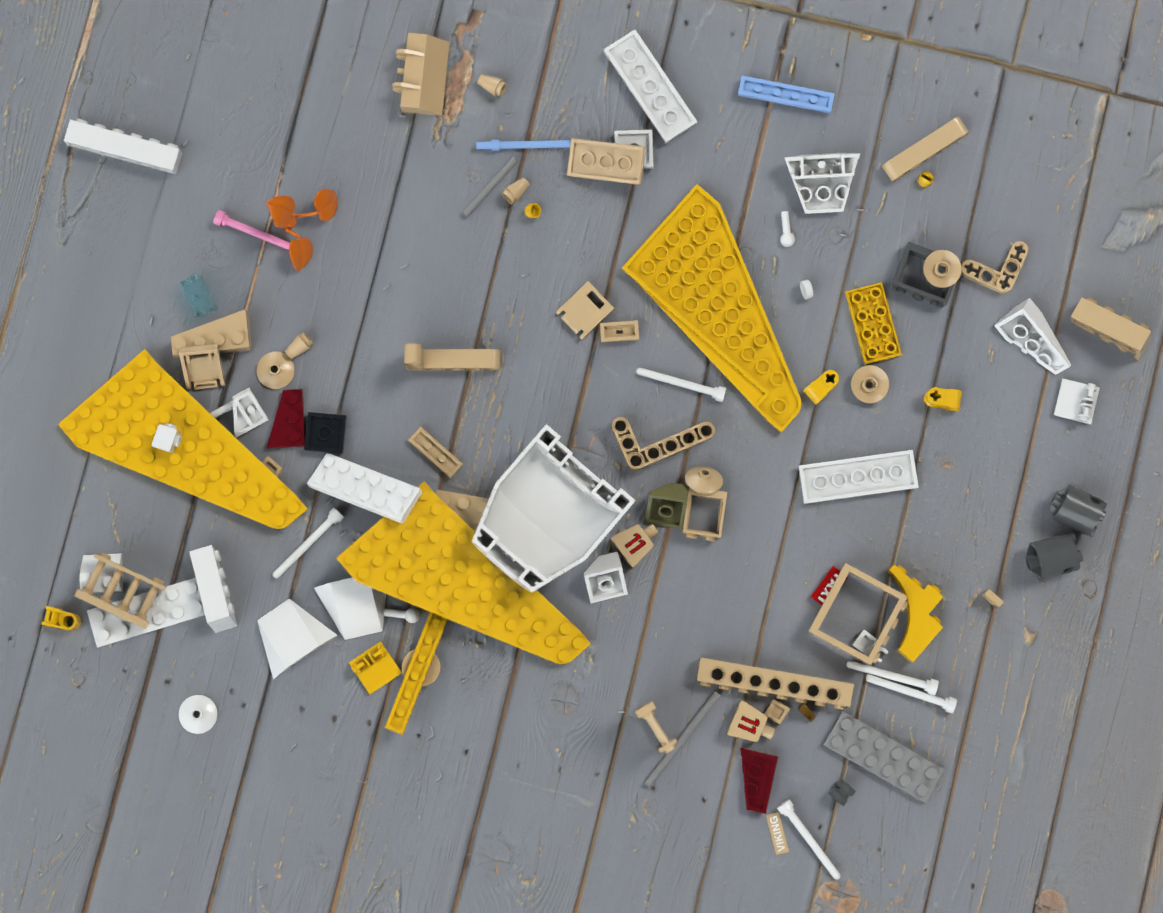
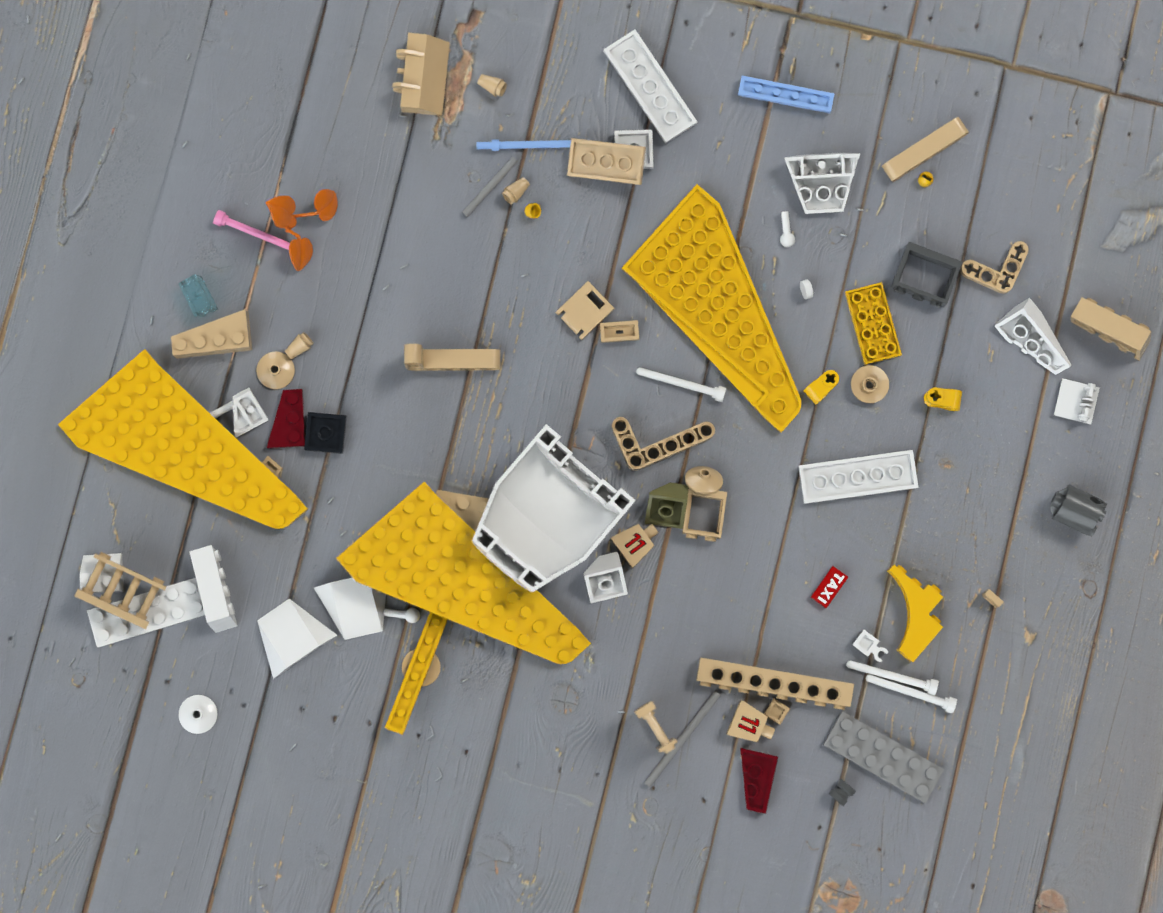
yellow piece [41,606,81,631] -> none
white brick [64,119,182,174] -> none
white brick [151,422,182,454] -> none
tan container [179,344,226,390] -> none
white piece [273,507,345,578] -> none
white plate [307,453,422,524] -> none
yellow hinge [349,641,402,694] -> none
tan tile [408,426,463,479] -> none
tan sticker [766,812,789,855] -> none
white piece [777,799,841,880] -> none
pearl gold tile [798,703,816,722] -> none
tan window [808,563,908,666] -> none
tan dish [923,250,962,288] -> none
dark grey cylinder [1026,533,1083,580] -> none

